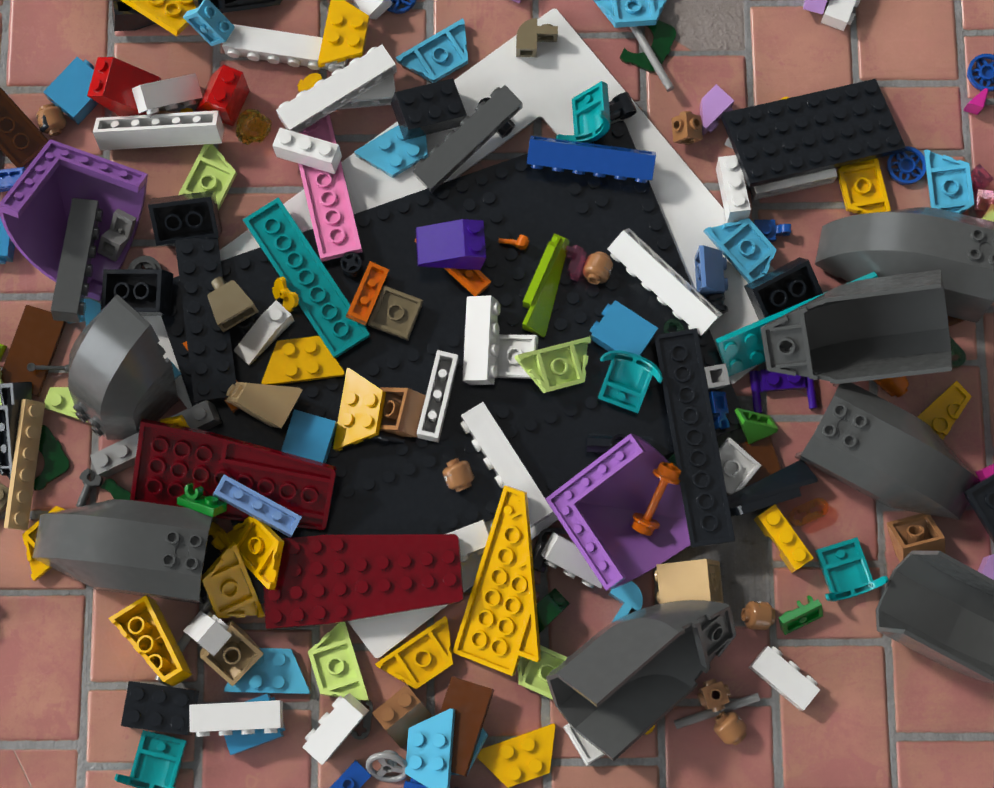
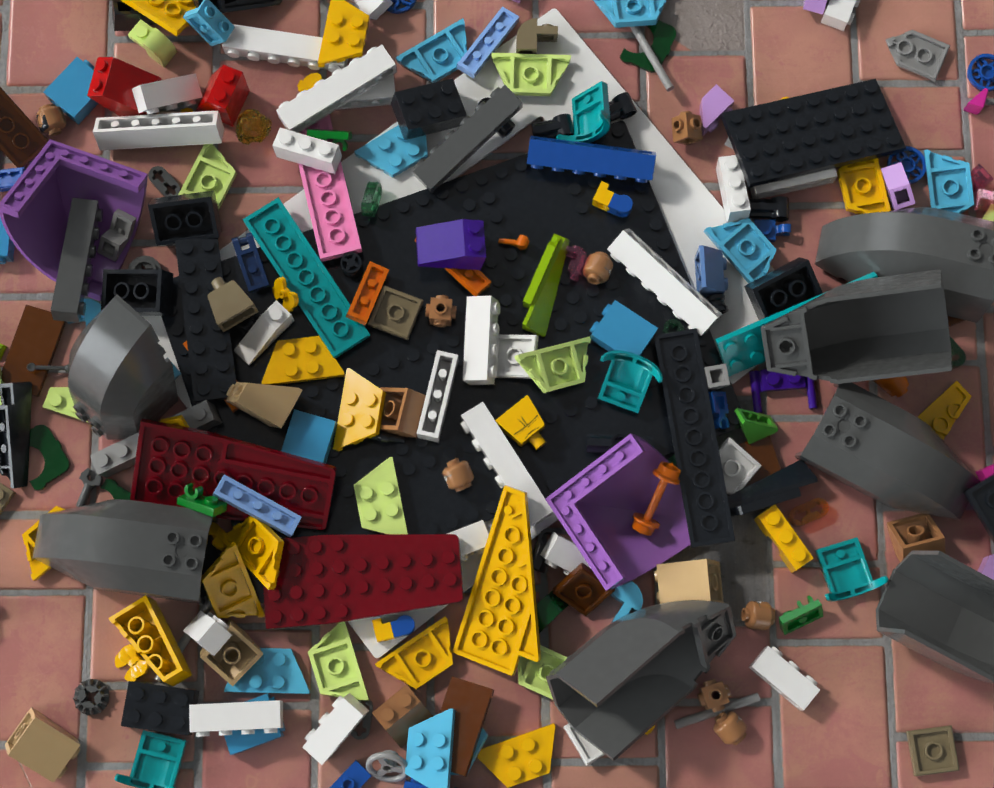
tan plate [4,399,45,531] -> none
none -> tan slope [5,707,80,783]
none -> dark grey gear [73,679,109,715]
none -> yellow piece [114,644,150,682]
none -> yellowish green brick [128,19,177,67]
none -> dark grey beam [148,166,181,197]
none -> dark blue plate [231,232,270,293]
none -> green plate [307,129,352,151]
none -> yellowish green wing [354,457,408,534]
none -> clear green beam [361,181,382,217]
none -> leg [372,615,415,643]
none -> medium nougat brick [425,295,457,327]
none -> light blue plate [457,6,519,79]
none -> yellowish green wing [491,53,571,96]
none -> yellow torso [495,395,546,450]
none -> black piece [531,114,574,139]
none -> reddish brown tile [553,563,615,616]
none -> leg [592,181,633,217]
none -> black piece [749,196,789,222]
none -> lavender slope [881,162,916,210]
none -> light grey tile [885,30,950,82]
none -> dark tan plate [906,725,960,776]

